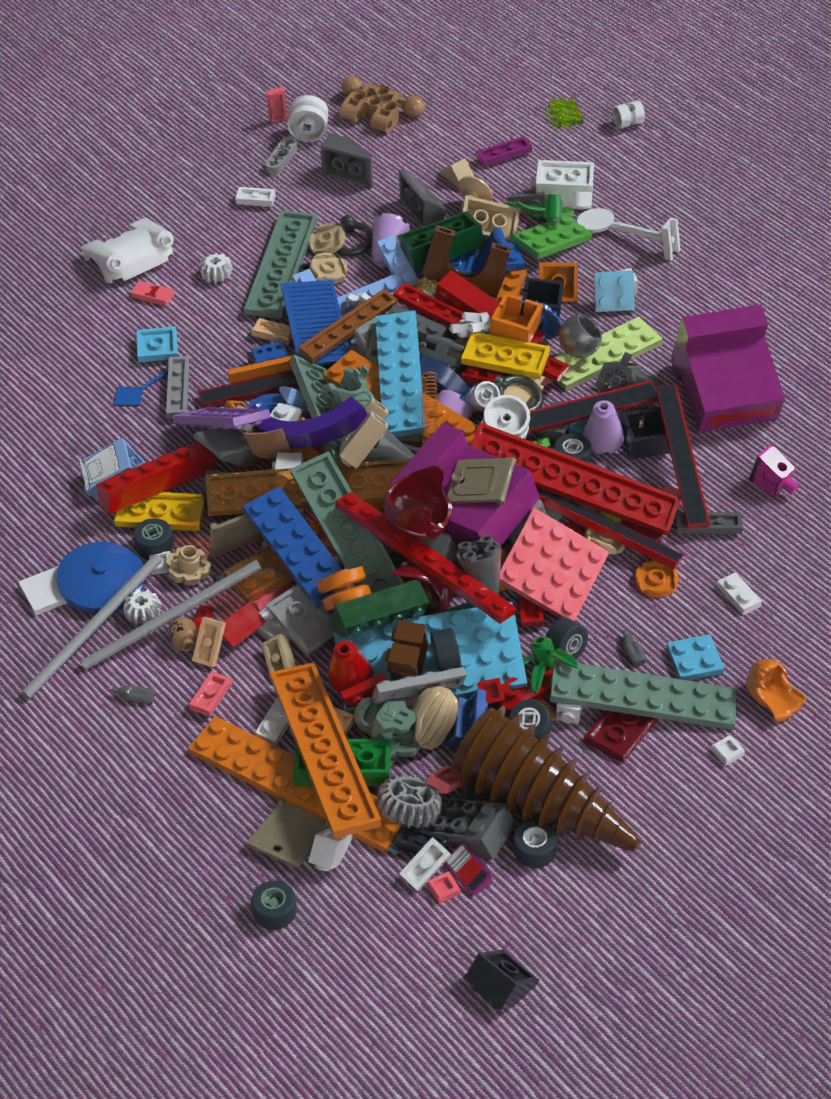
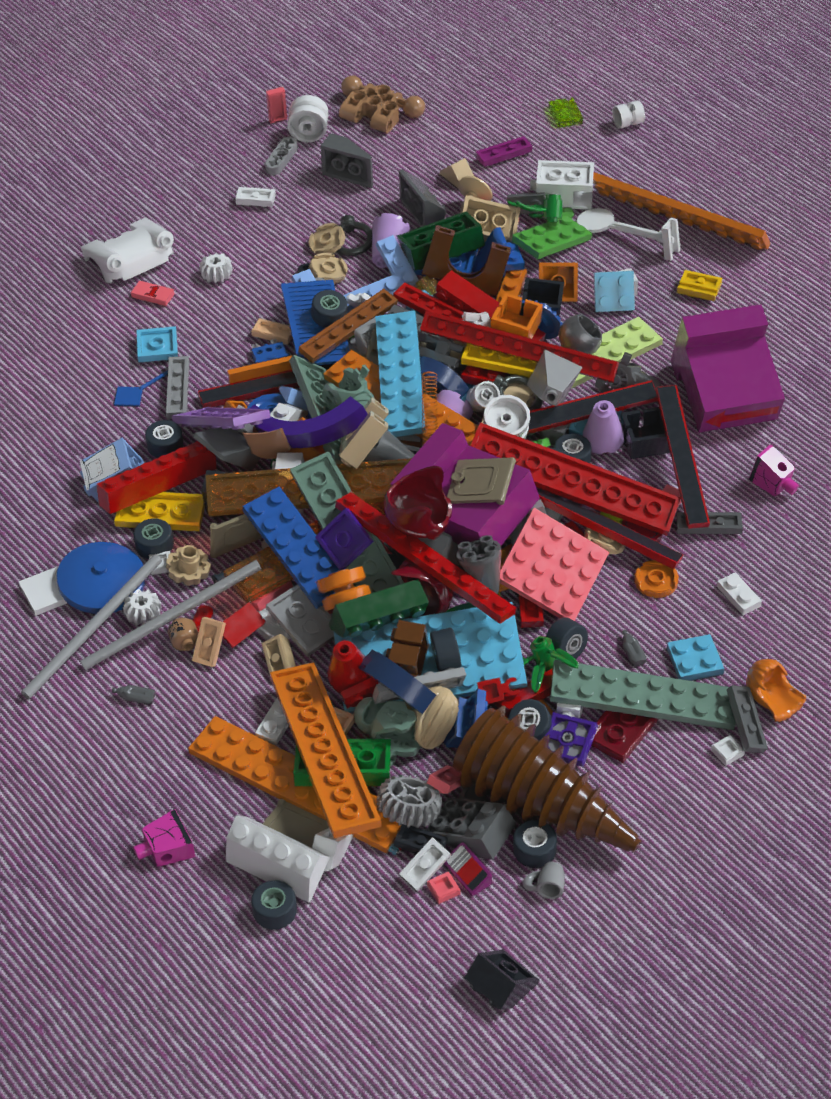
coral plate [189,671,232,717] -> none
sand green plate [244,210,318,319] -> none
none -> dark pink torso [133,809,195,867]
none -> black wheel [145,420,184,458]
none -> white slope [226,815,330,902]
none -> black wheel [311,290,347,328]
none -> dark purple plate [315,508,374,570]
none -> dark blue arch [358,649,436,714]
none -> red plate [420,311,619,383]
none -> light grey piece [523,862,565,899]
none -> light grey slope [527,350,582,406]
none -> dark purple piece [545,712,598,767]
none -> orange plate [593,172,771,250]
none -> yellow plate [677,270,722,302]
none -> dark grey plate [726,685,768,753]

